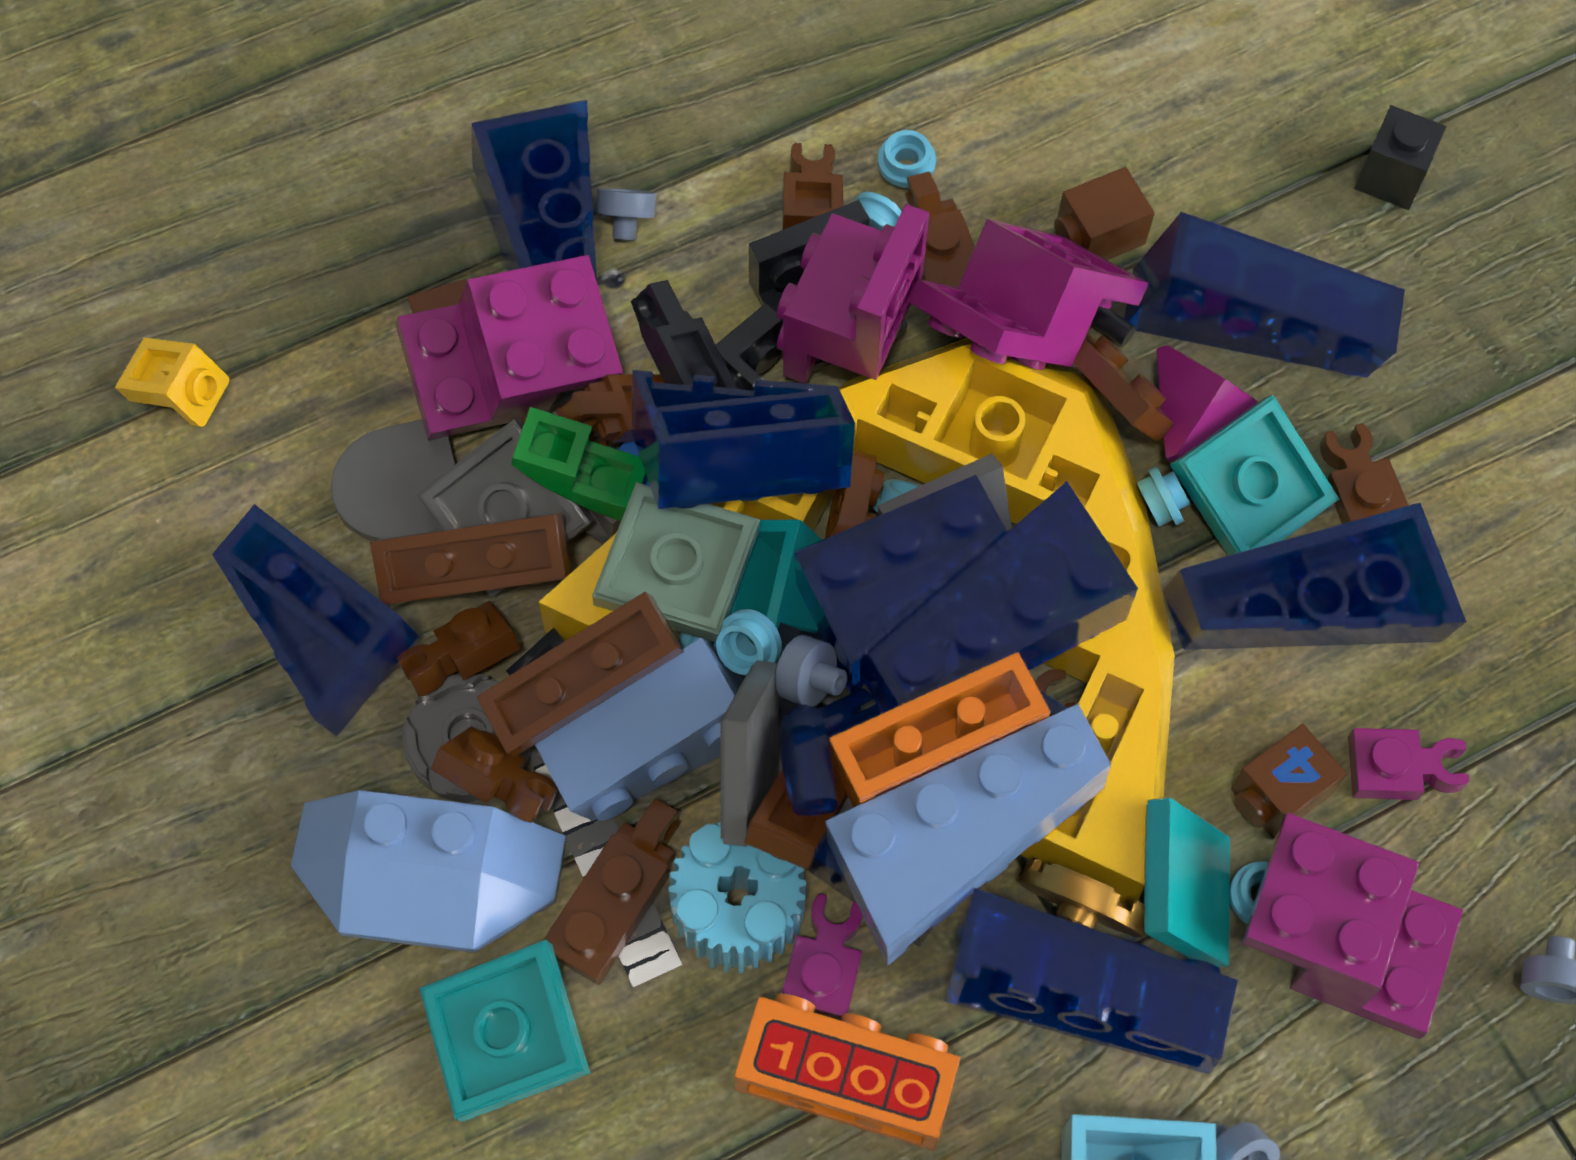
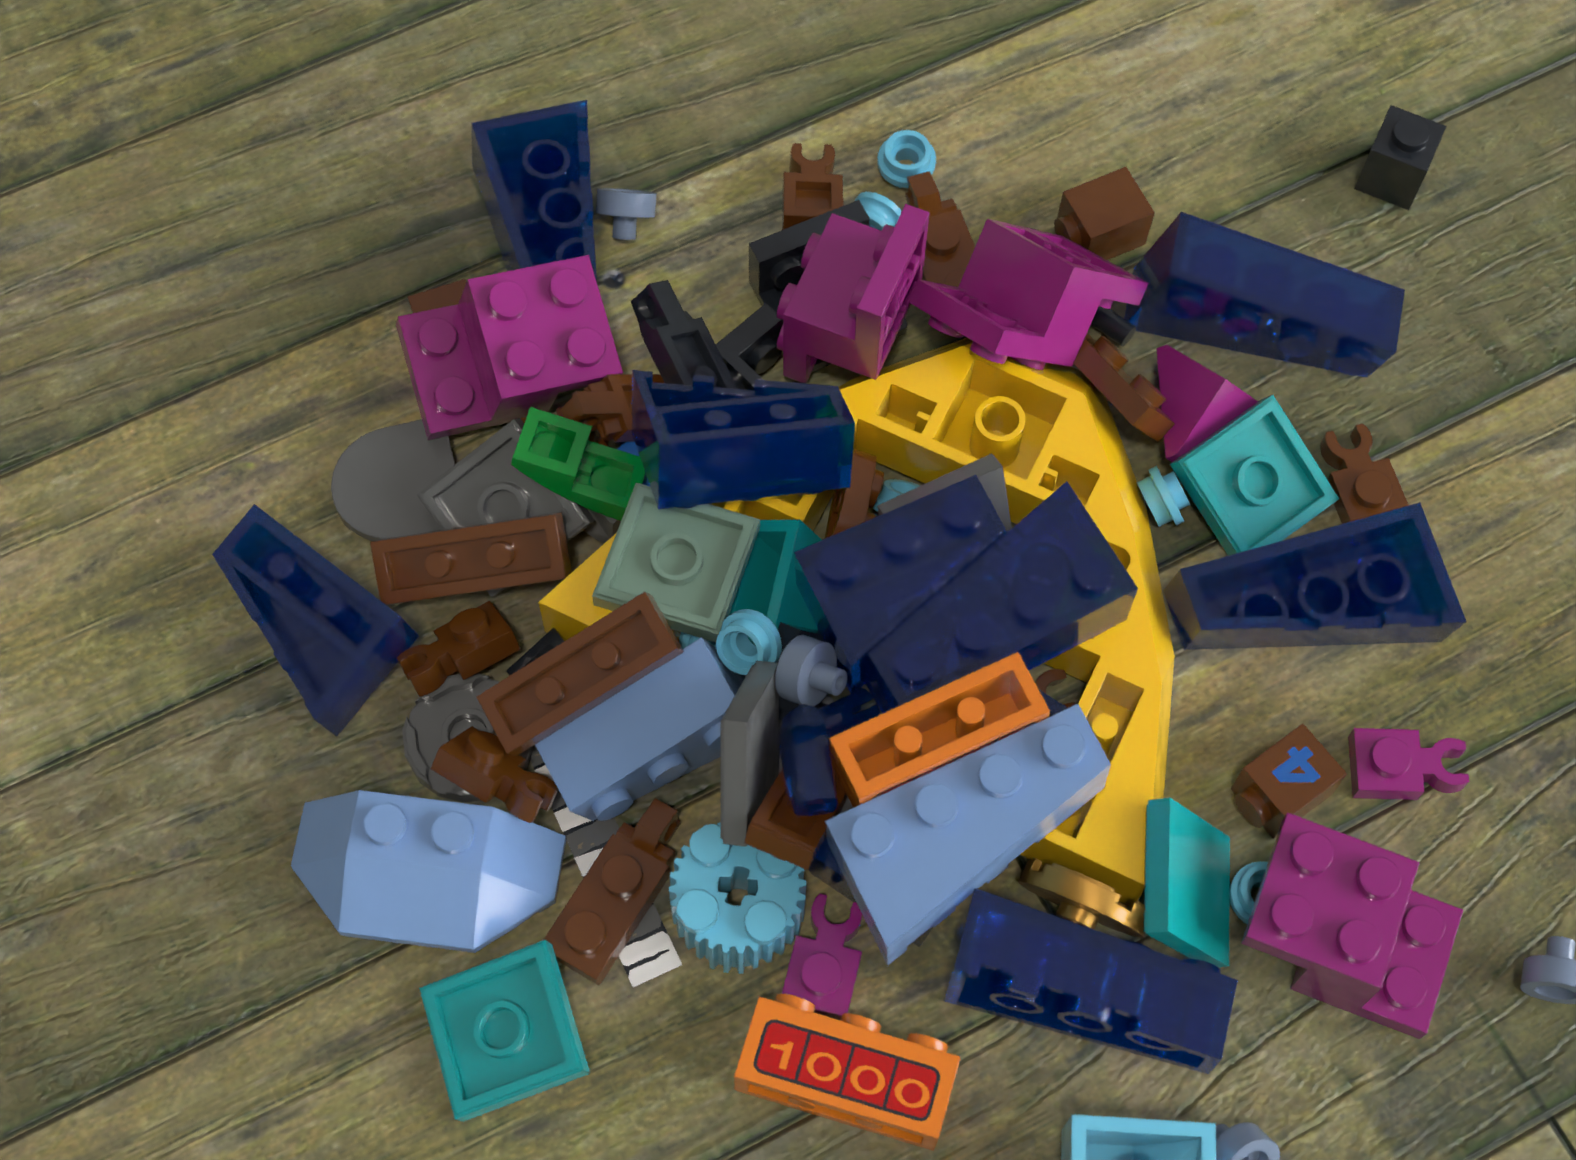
yellow bracket [115,338,230,427] -> none

